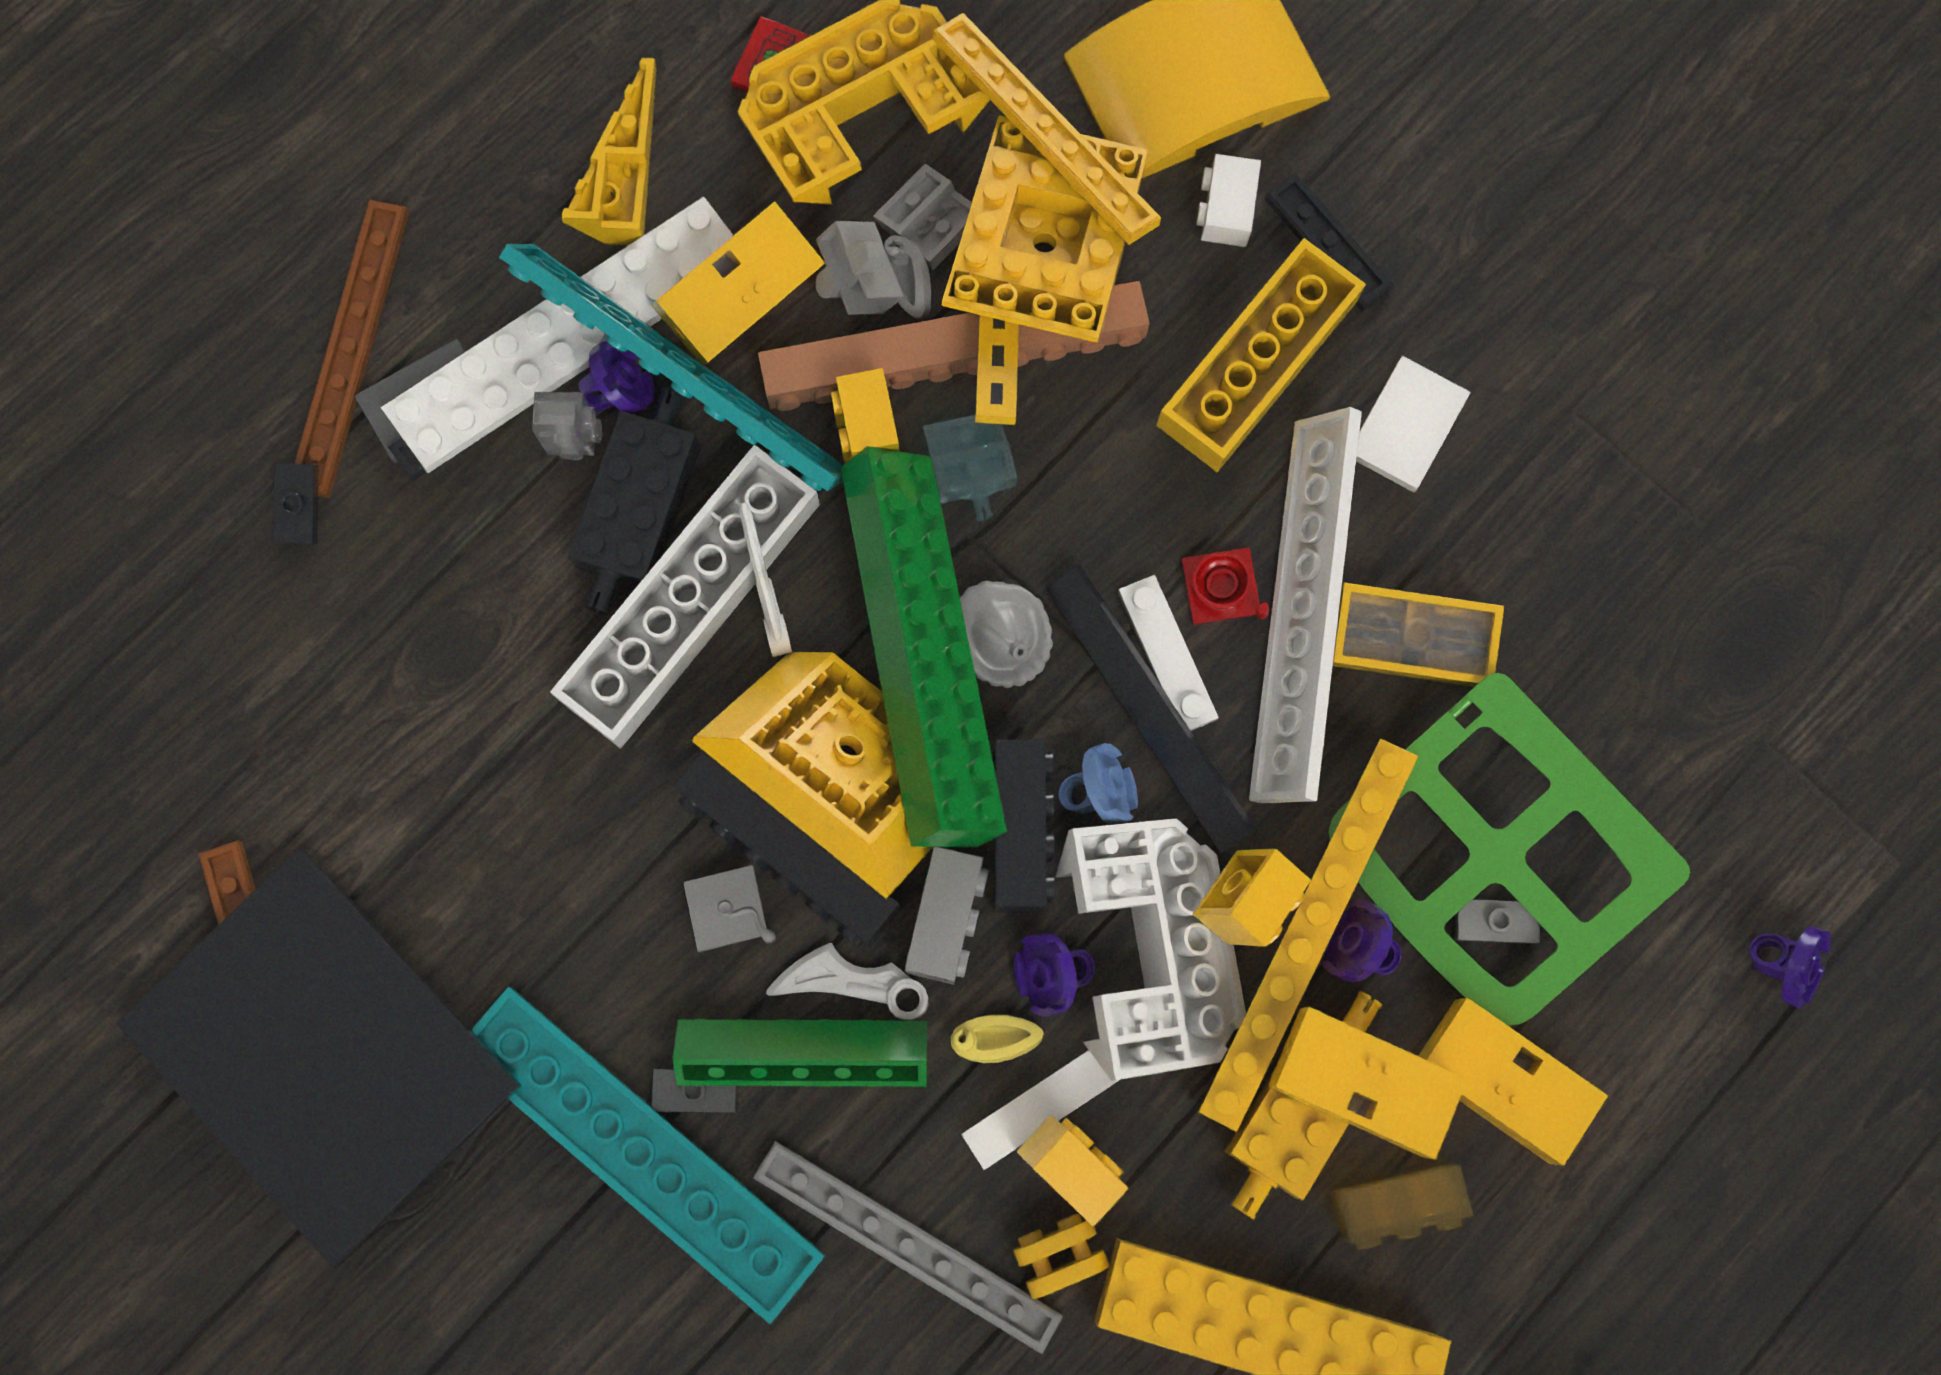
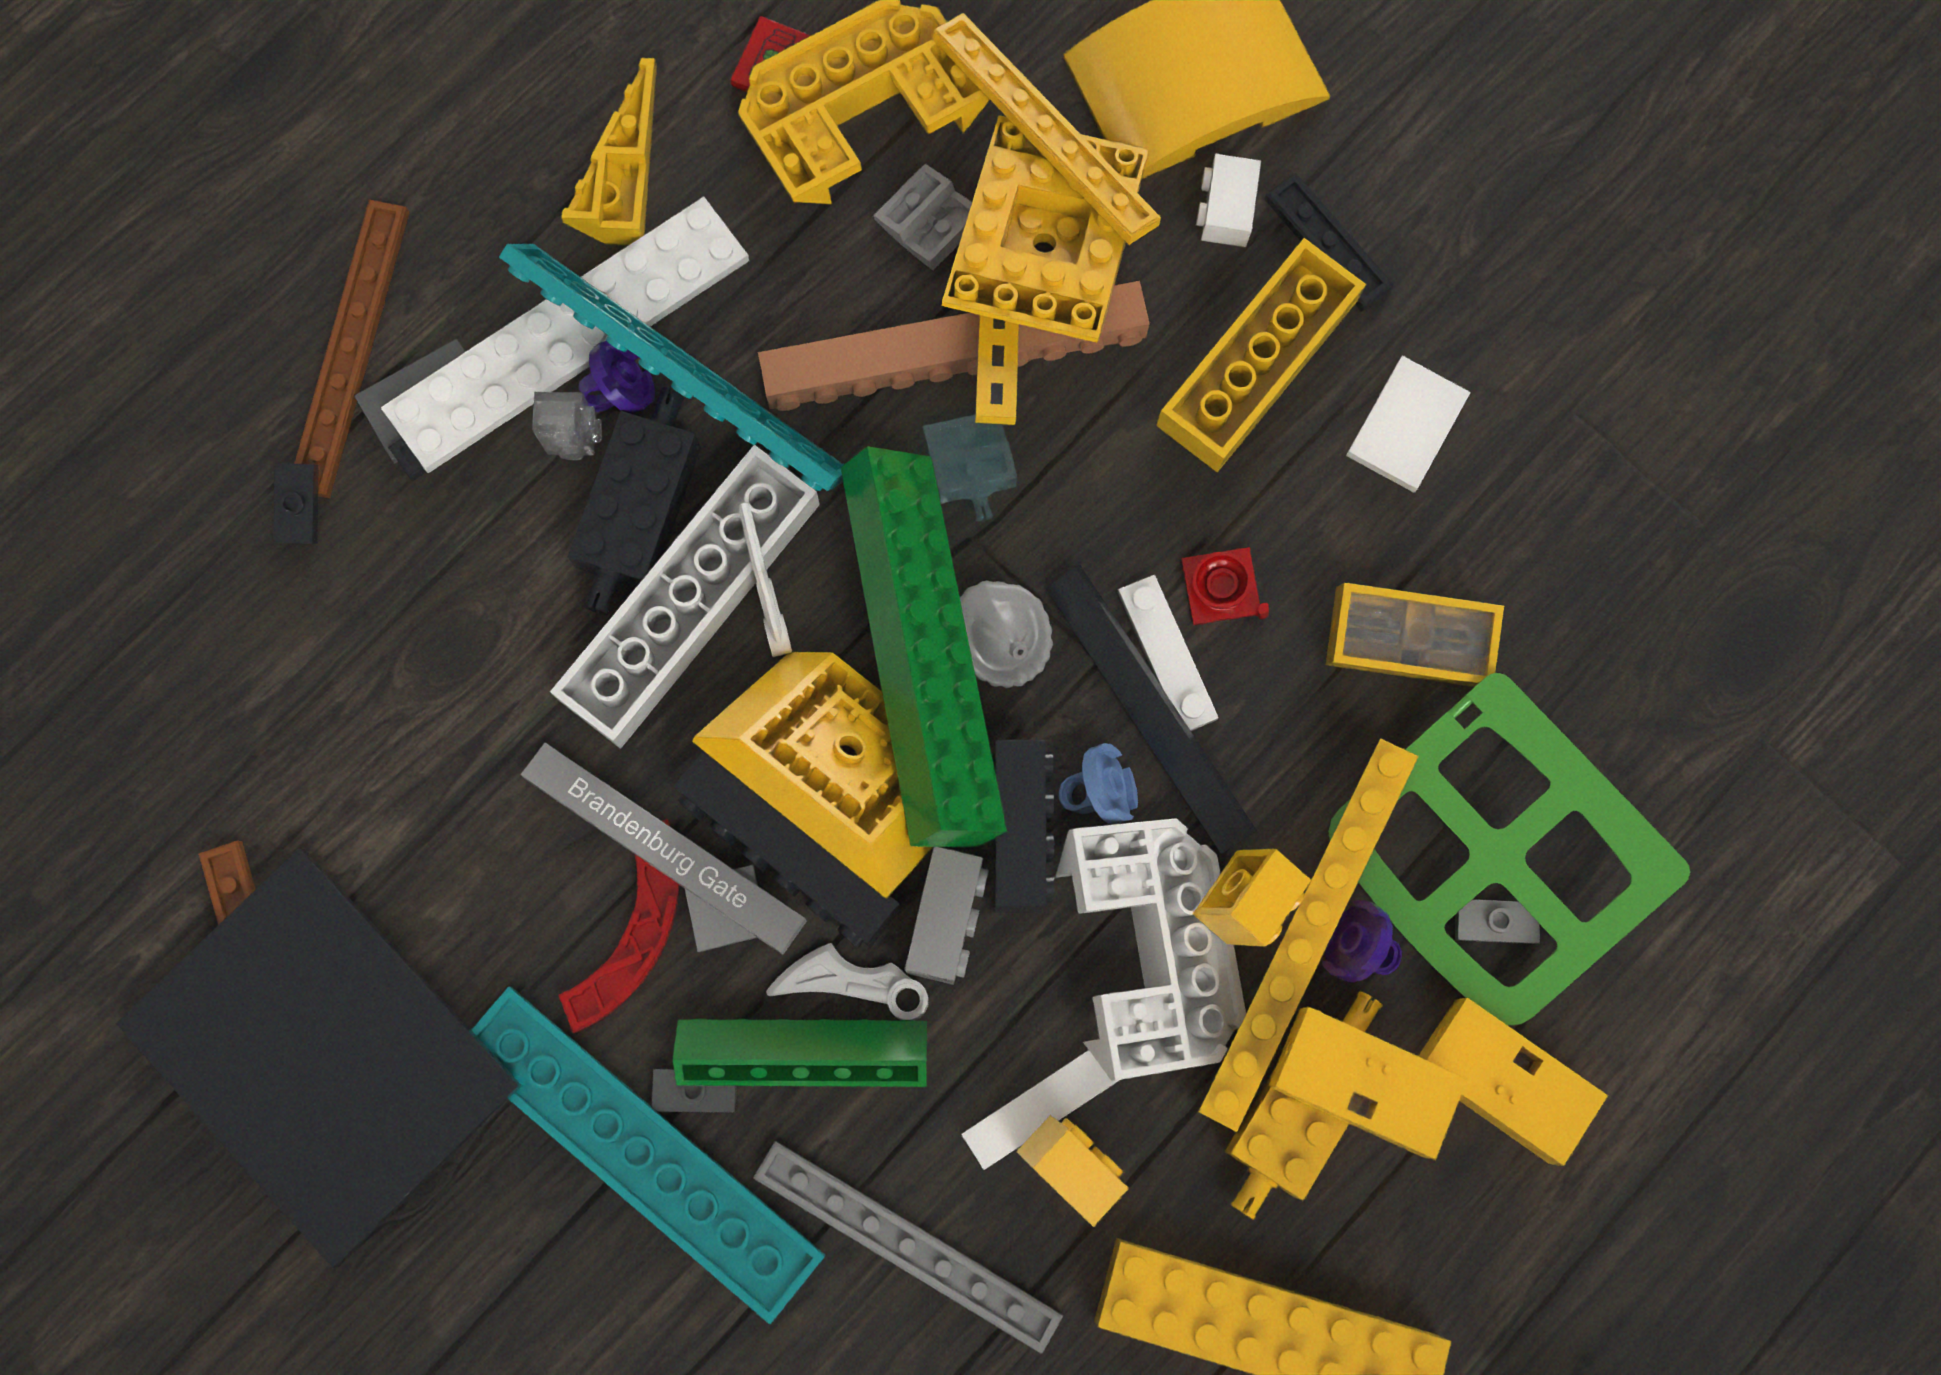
yellow brick [651,201,825,365] -> none
light grey piece [816,221,904,315] -> none
yellow brick [831,368,899,464] -> none
light grey arm [884,235,931,321] -> none
light yellow arm [950,1014,1043,1063] -> none
yellow brick [1013,1213,1110,1299] -> none
dark purple tile [1014,932,1095,1017] -> none
white plate [1249,407,1362,803] -> none
clear yellow brick [1331,1164,1473,1249] -> none
dark purple tile [1749,926,1831,1009] -> none
none -> light grey tile [521,743,807,955]
none -> red tile [559,819,680,1034]

